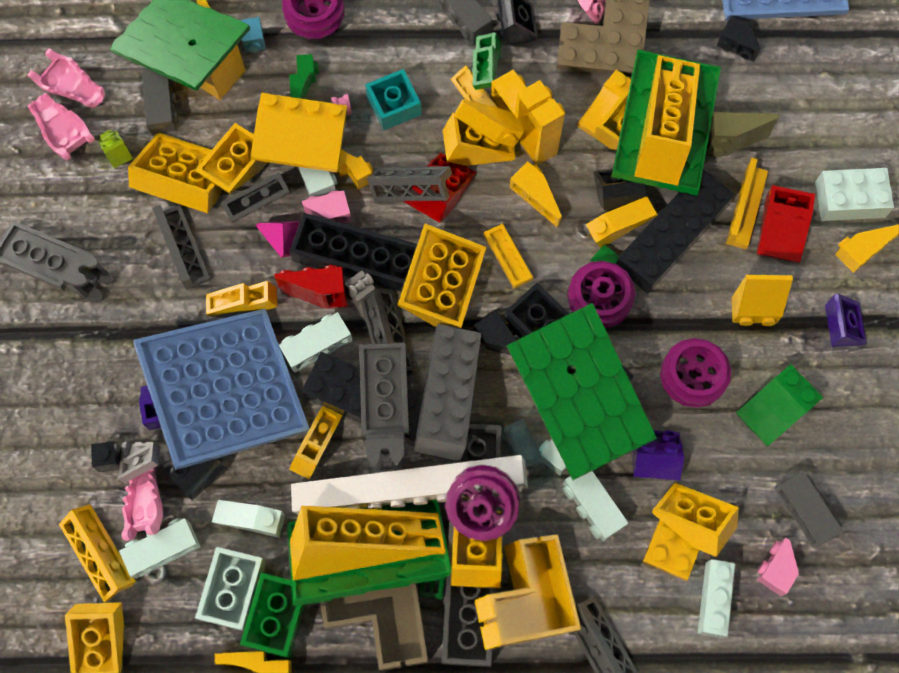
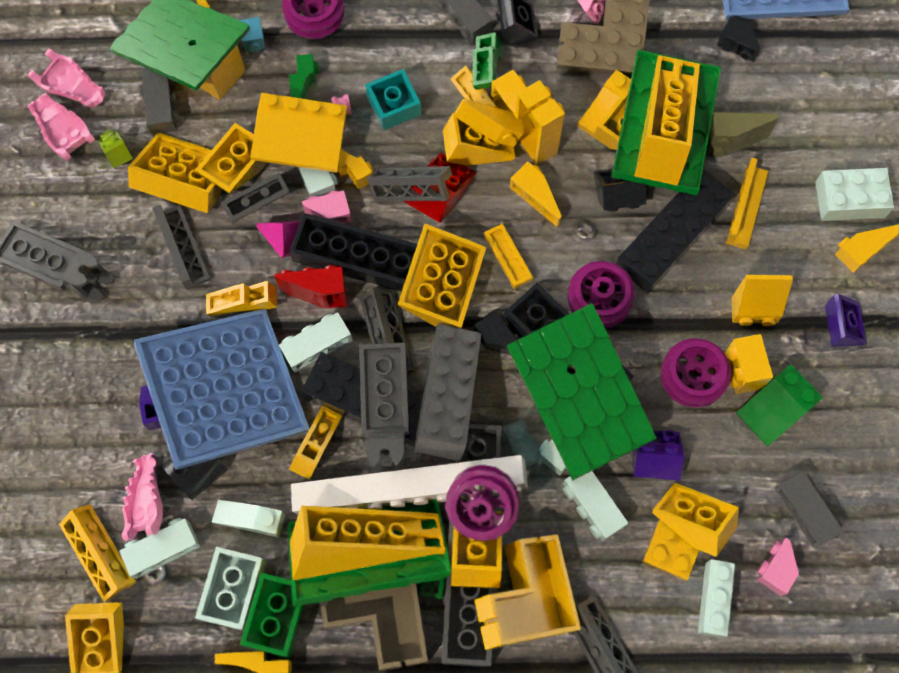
black brick [91,441,122,472] -> none
light grey wing [118,442,160,483] -> none
light grey arm [344,271,375,301] -> none
yellow slope [586,196,657,248] -> none
green tile [590,244,619,264] -> none
red slope [756,185,816,263] -> none
none -> yellow brick [725,334,773,394]

